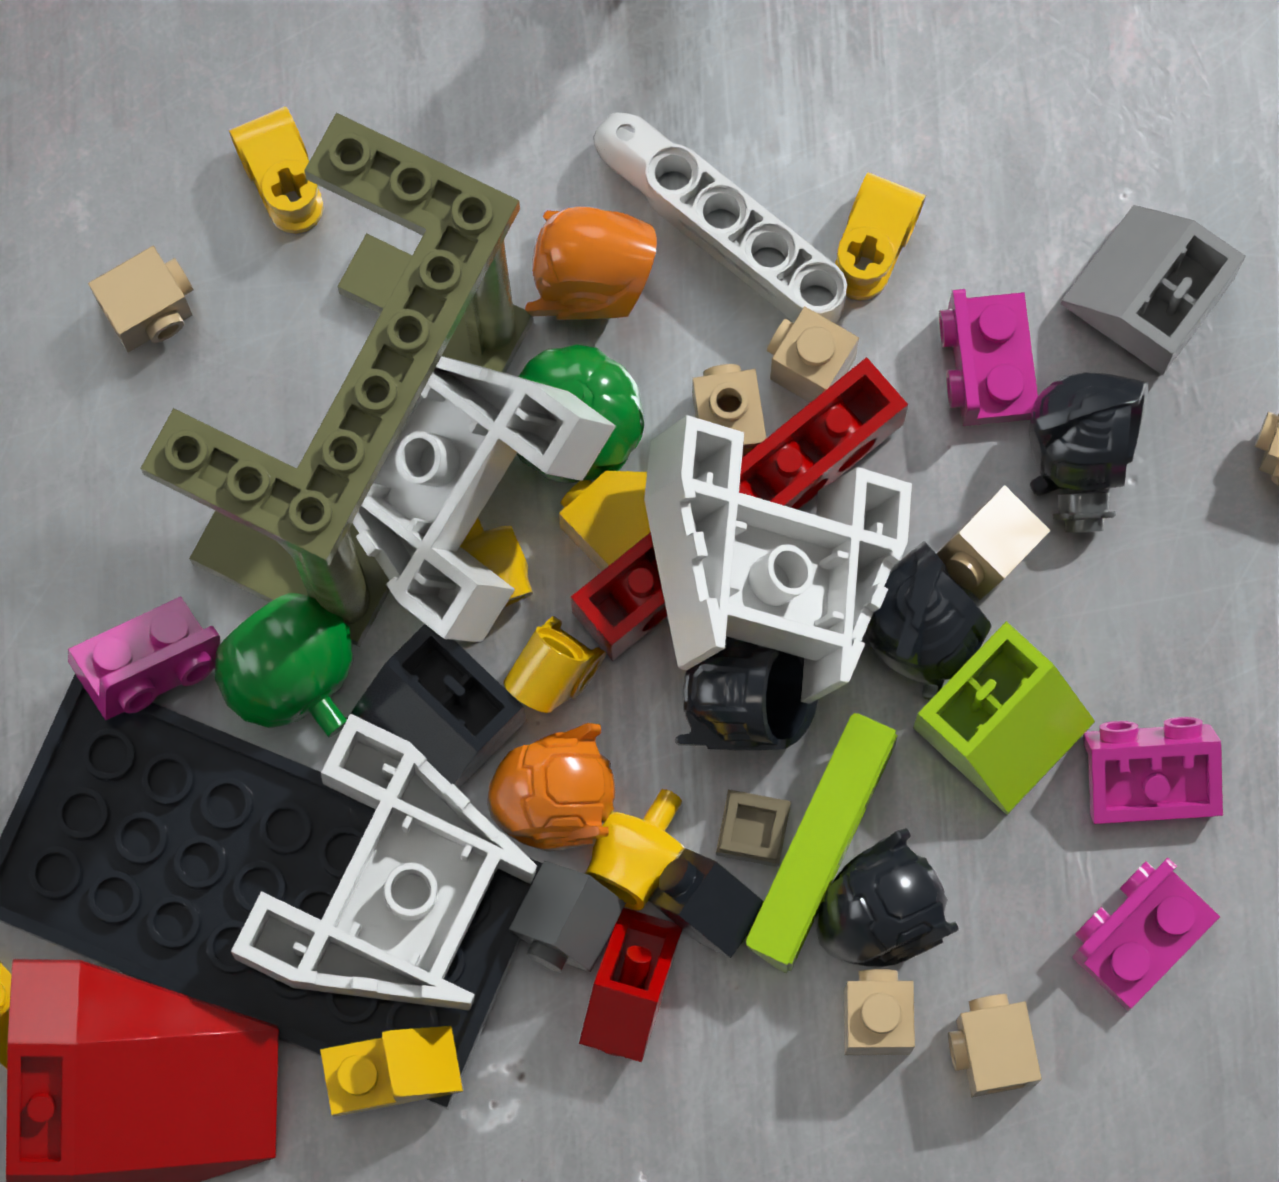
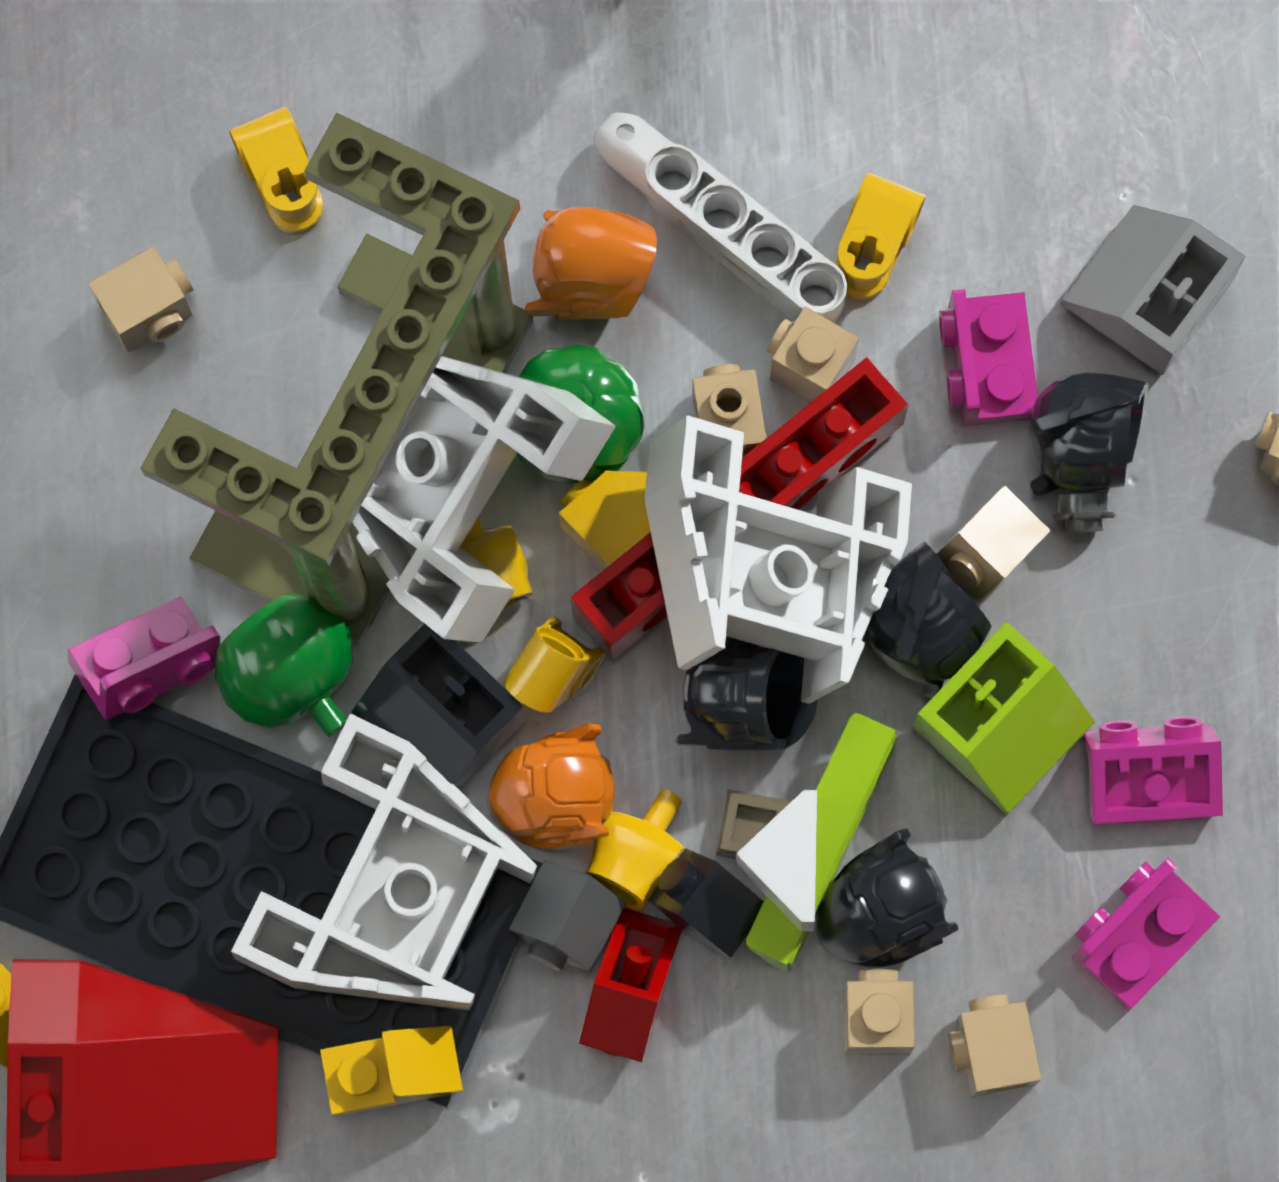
none -> white slope [736,790,817,931]

